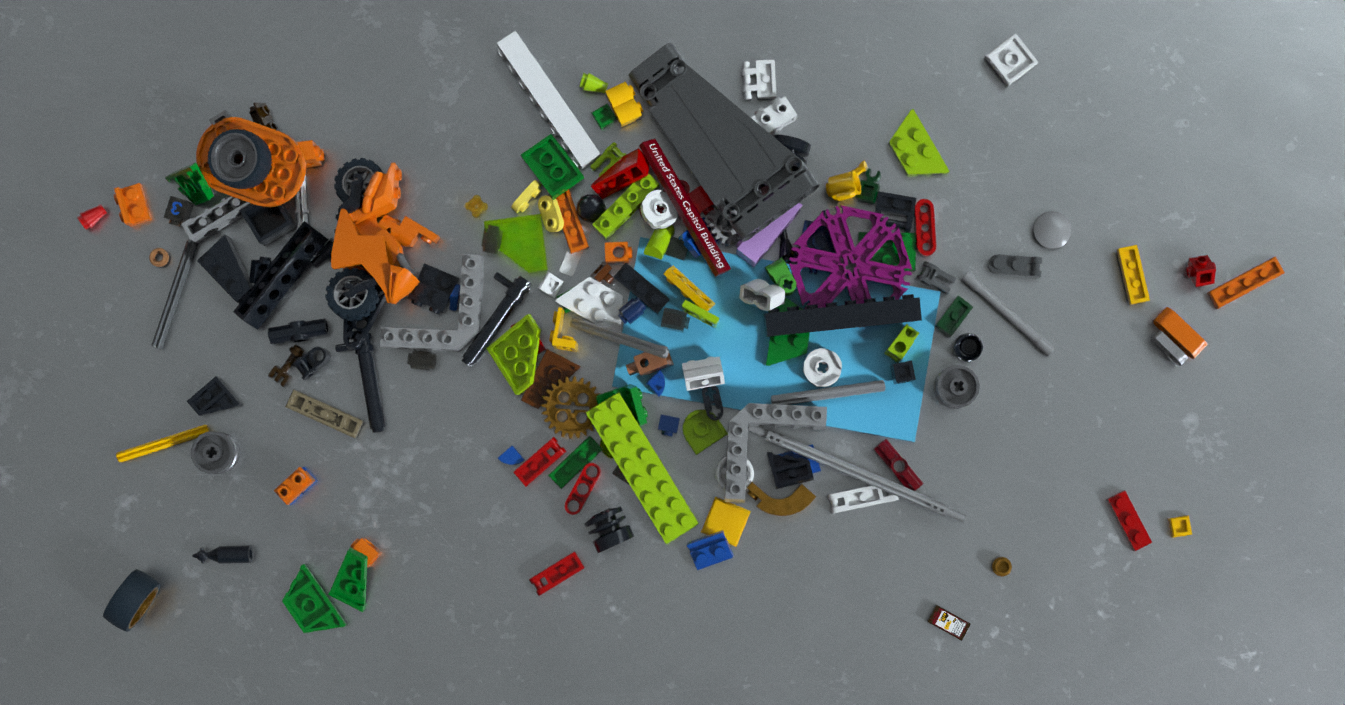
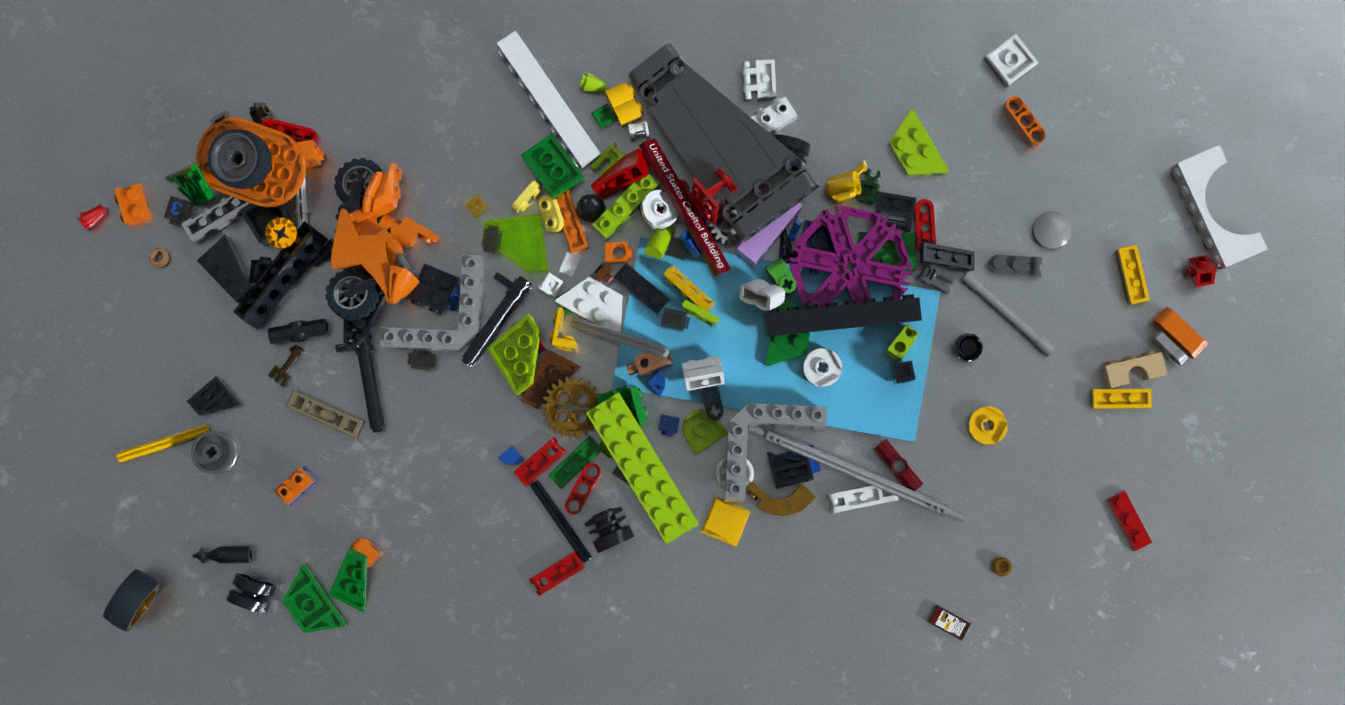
dark grey axle [152,240,198,349] -> none
black piece [292,347,331,380] -> none
dark blue brick [618,297,647,324] -> none
blue plate [687,530,734,570] -> none
light grey axle [771,380,885,405] -> none
flat silver wheel [933,365,980,409] -> none
dark green plate [935,295,973,338] -> none
yellow tile [1168,515,1192,538] -> none
orange tile [1207,256,1285,309] -> none
none -> black wheel [226,573,277,613]
none -> red plate [261,118,318,143]
none -> light orange gear [265,218,297,249]
none -> black axle [530,480,592,563]
none -> white bush [628,120,649,140]
none -> red plate [690,168,738,225]
none -> blue tile [787,216,803,241]
none -> black plate [920,242,975,272]
none -> yellow plate [968,406,1008,445]
none -> orange beam [1003,96,1046,147]
none -> yellow plate [1092,389,1152,409]
none -> tan arch [1101,350,1168,389]
none -> white arch [1172,145,1268,270]

